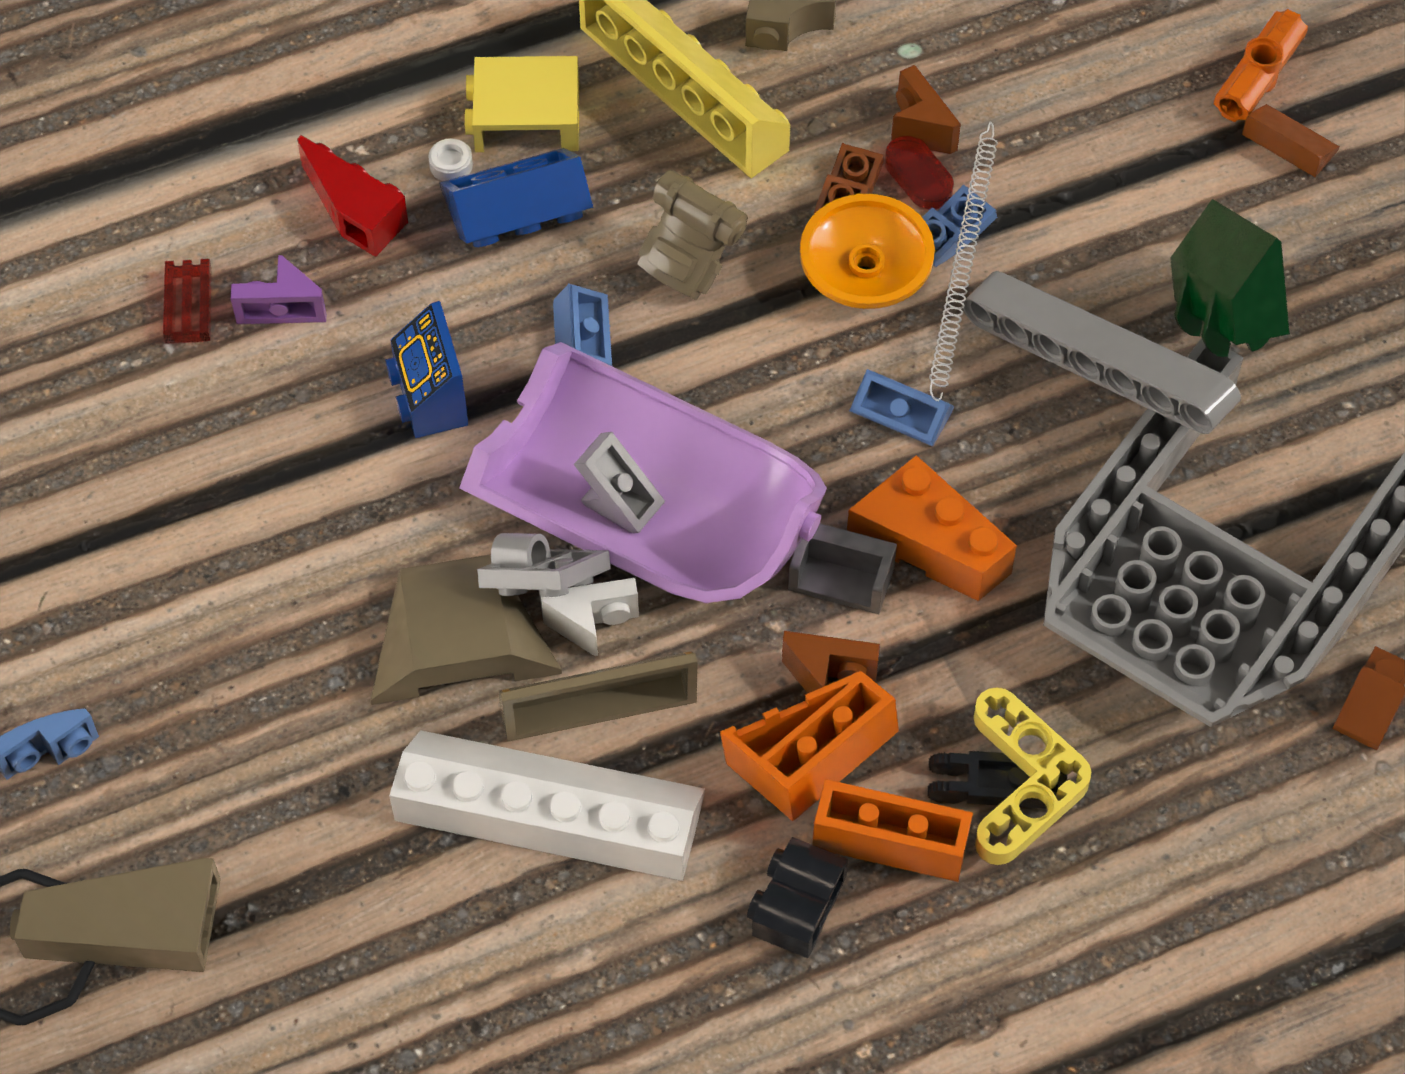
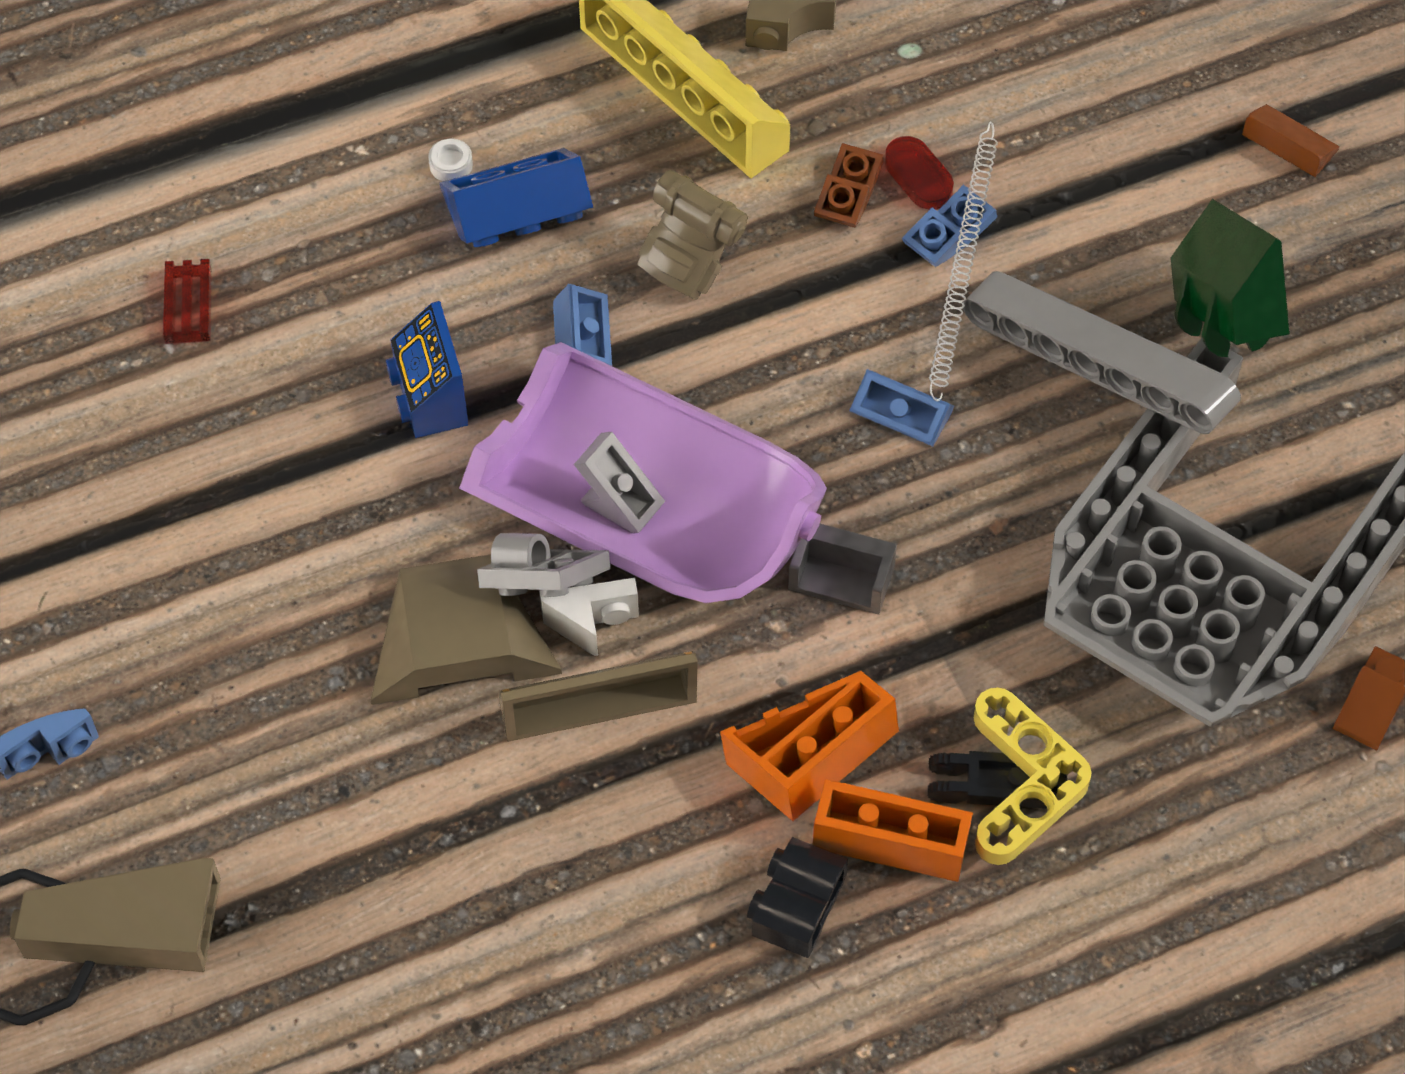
medium lavender slope [230,255,327,324] -> none
red slope [297,135,408,257] -> none
white slope [389,730,705,881] -> none
light yellow panel [465,56,579,152] -> none
dark orange slope [782,631,880,693] -> none
light orange dish [800,194,935,309] -> none
orange wedge [847,455,1017,601] -> none
dark orange slope [891,65,961,154] -> none
orange piece [1214,9,1308,122] -> none

